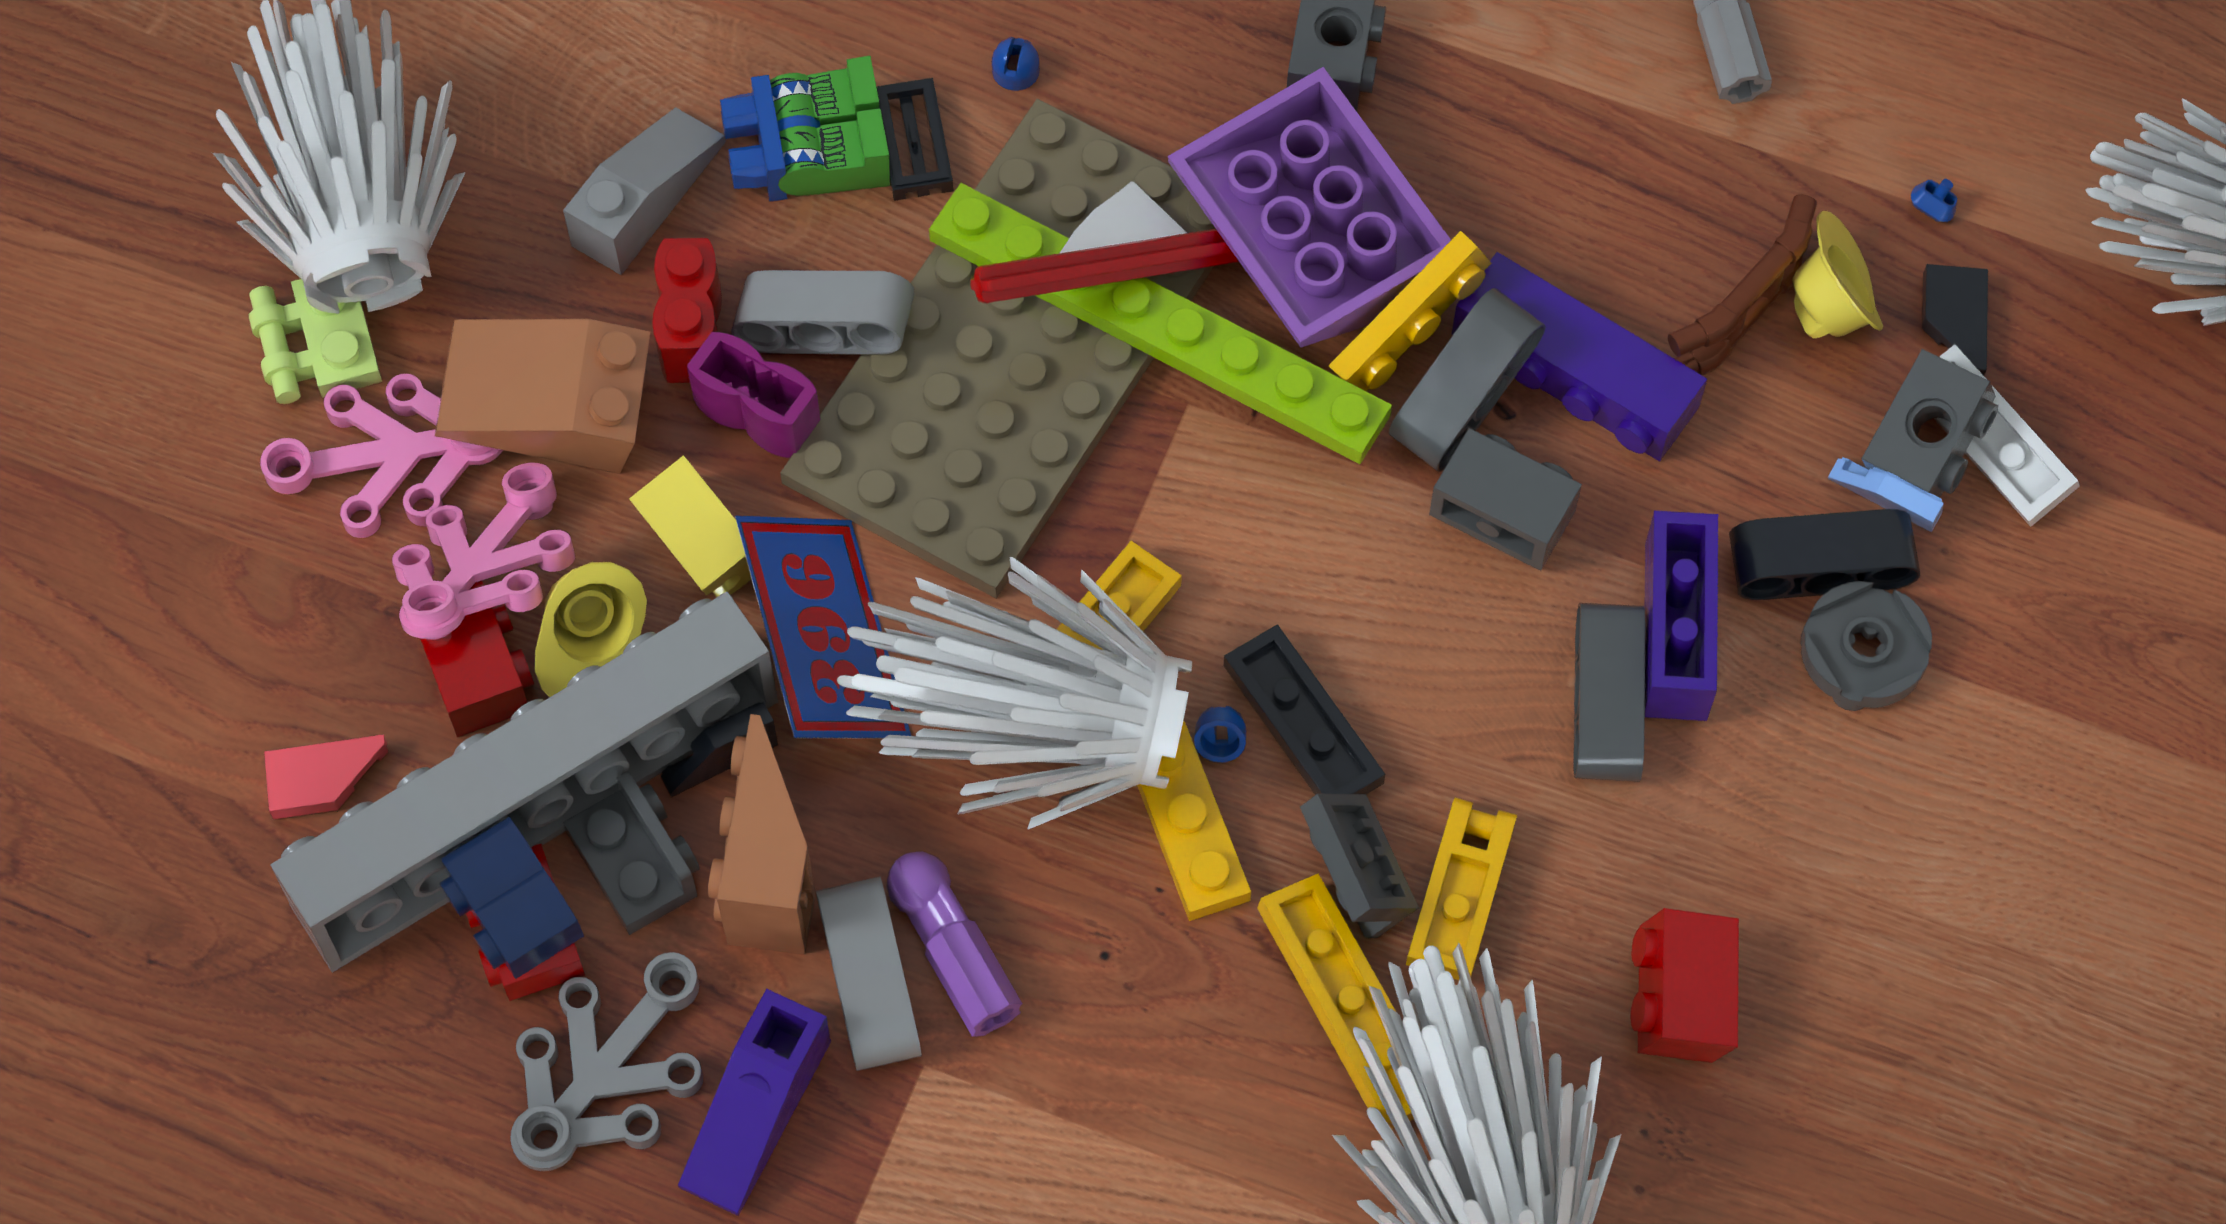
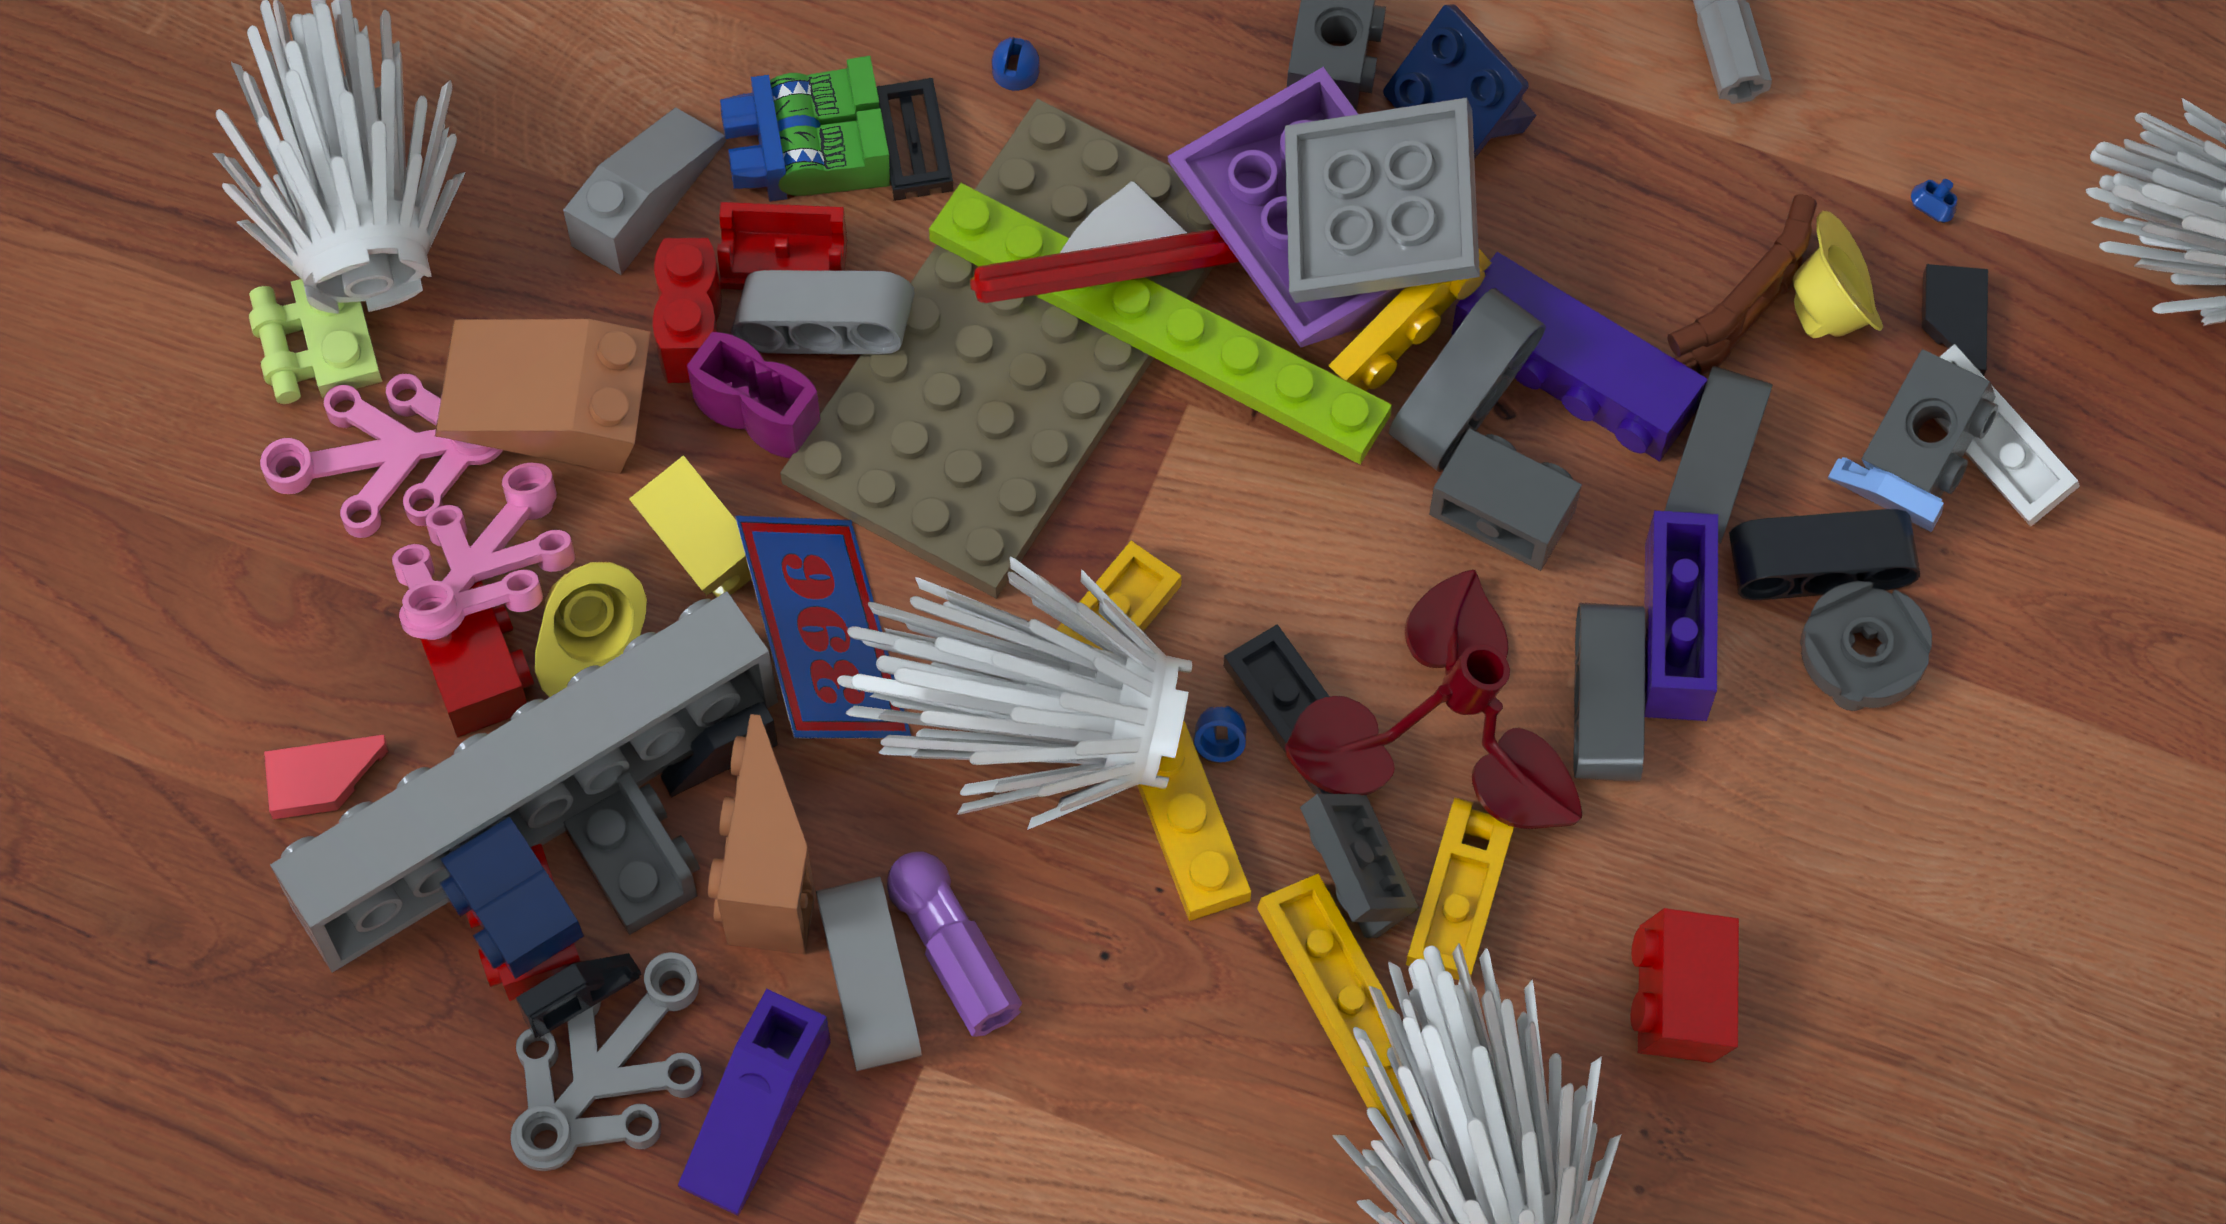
none -> black tile [516,953,642,1038]
none -> red hinge [717,202,848,290]
none -> light grey plate [1285,98,1480,303]
none -> dark red plant [1285,569,1582,829]
none -> dark blue bracket [1383,4,1537,160]
none -> dark grey beam [1664,366,1773,544]

